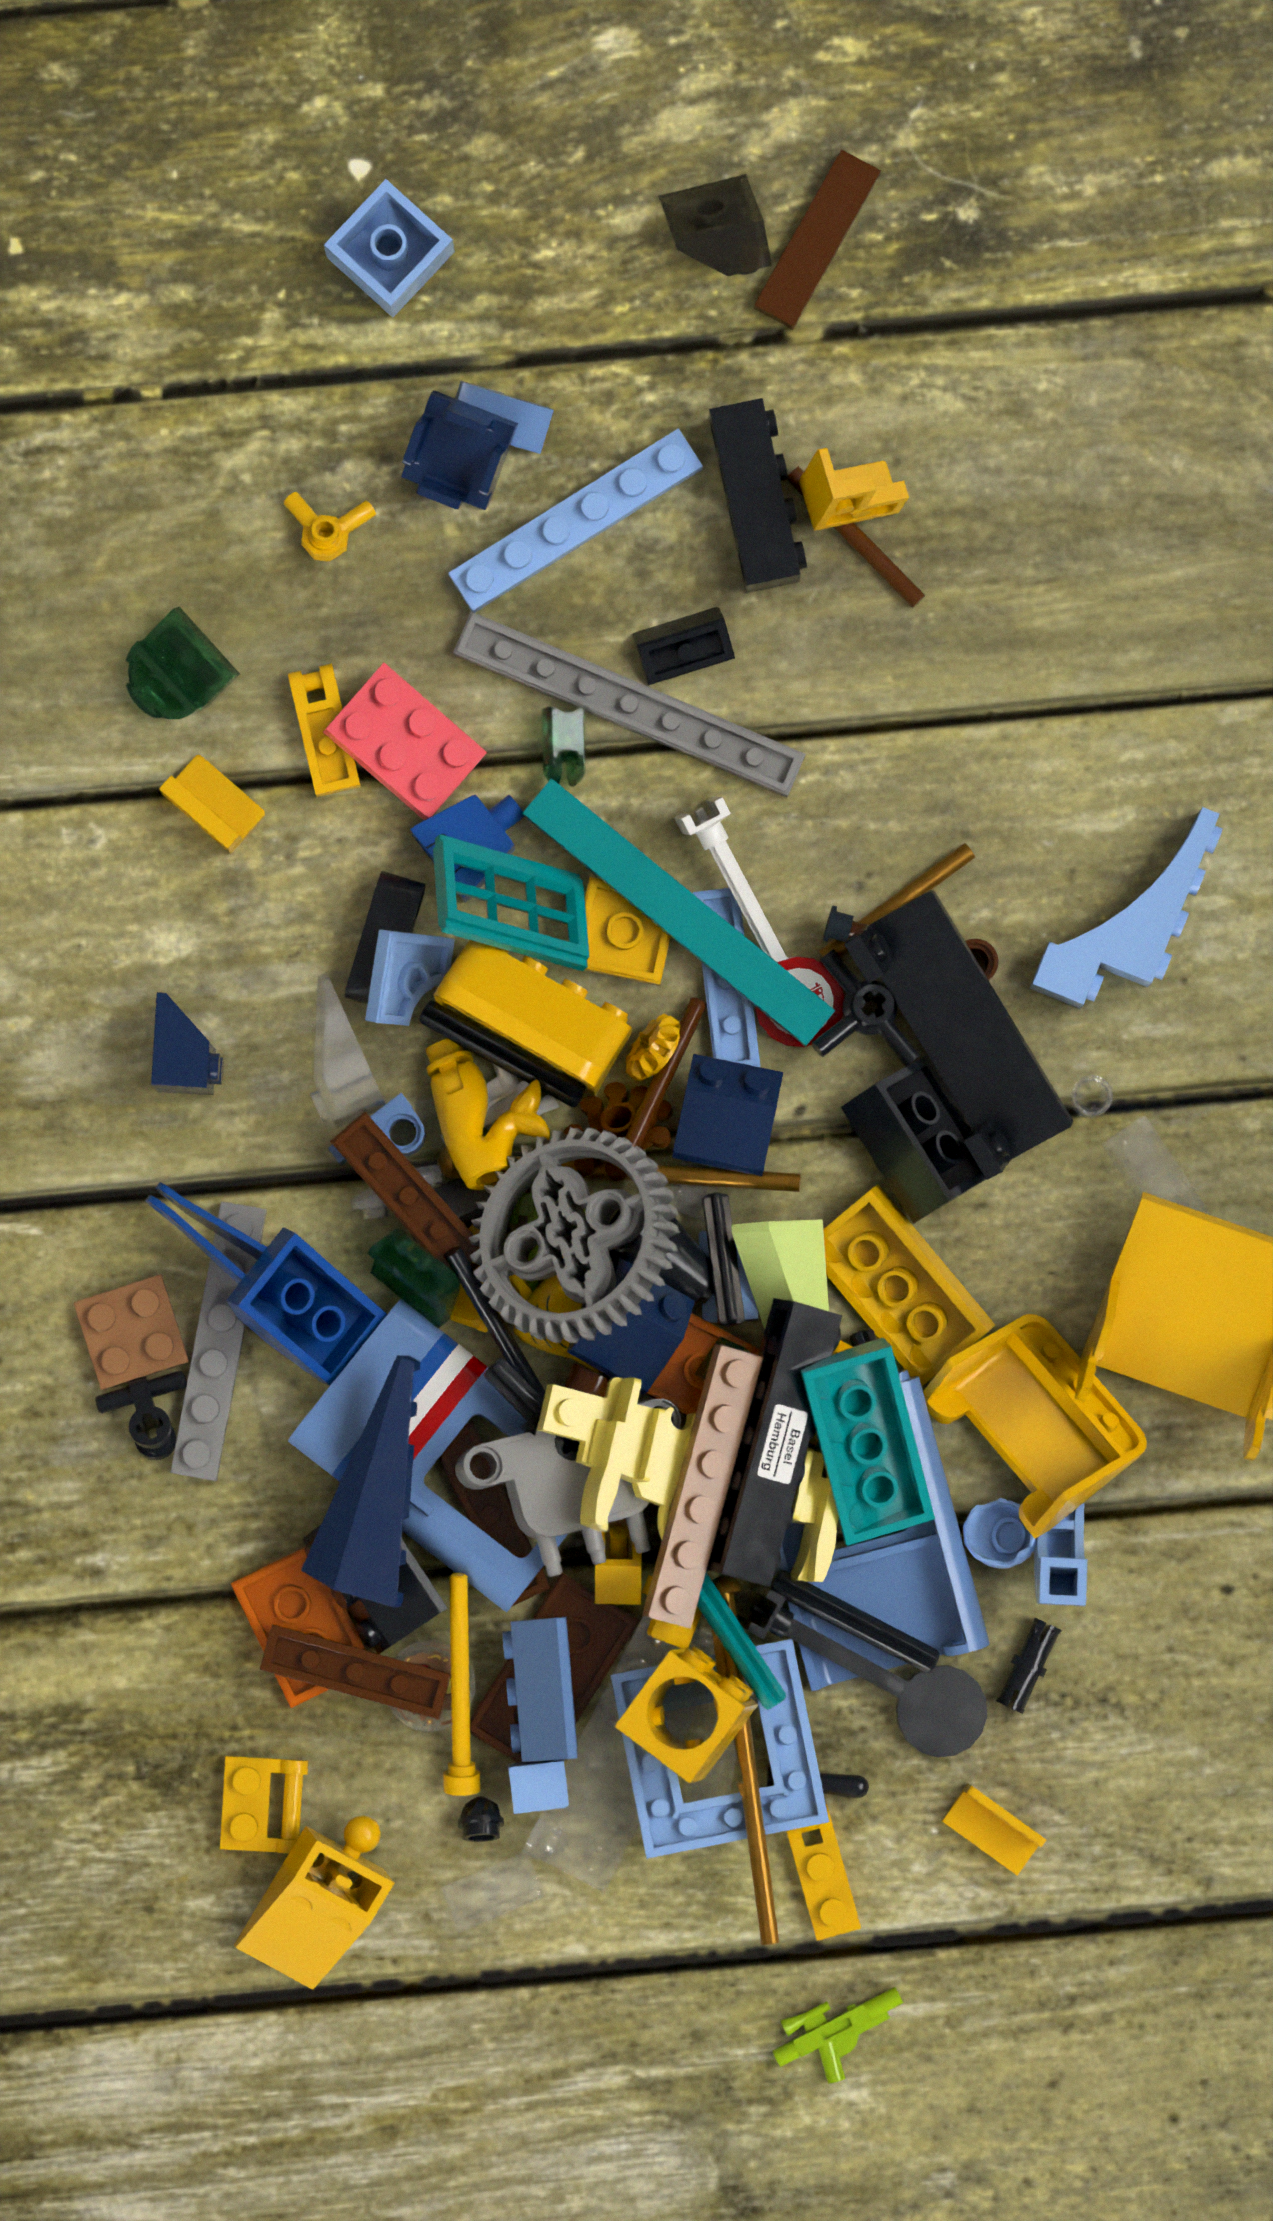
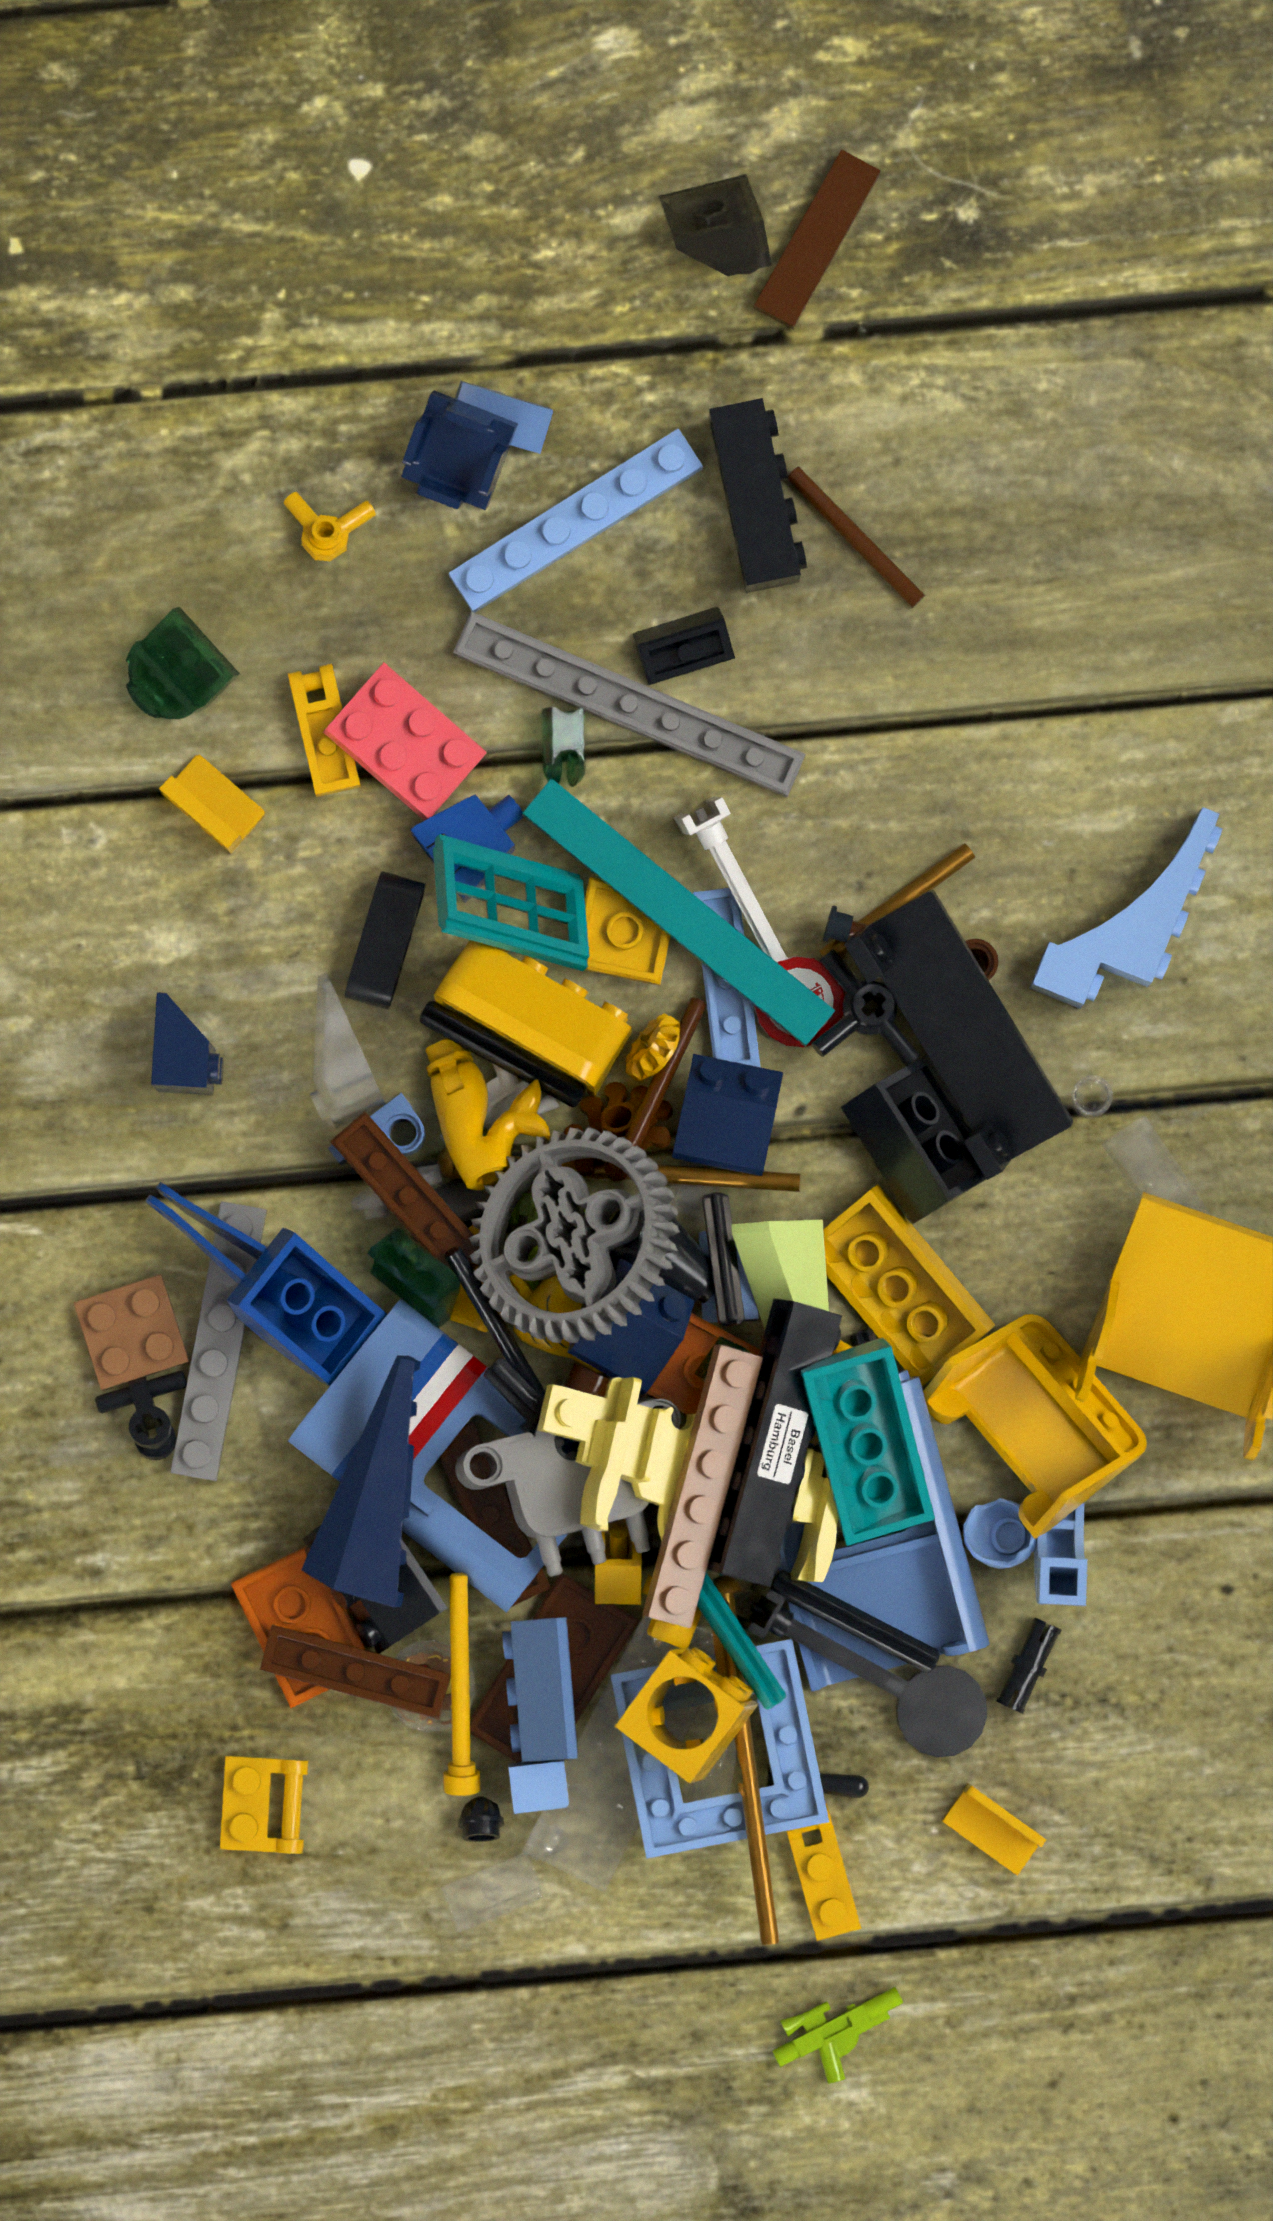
yellow slope [234,1815,395,1990] -> none
light blue slope [324,179,454,317] -> none
light blue tile [365,929,455,1026] -> none
yellow panel [799,447,909,531] -> none

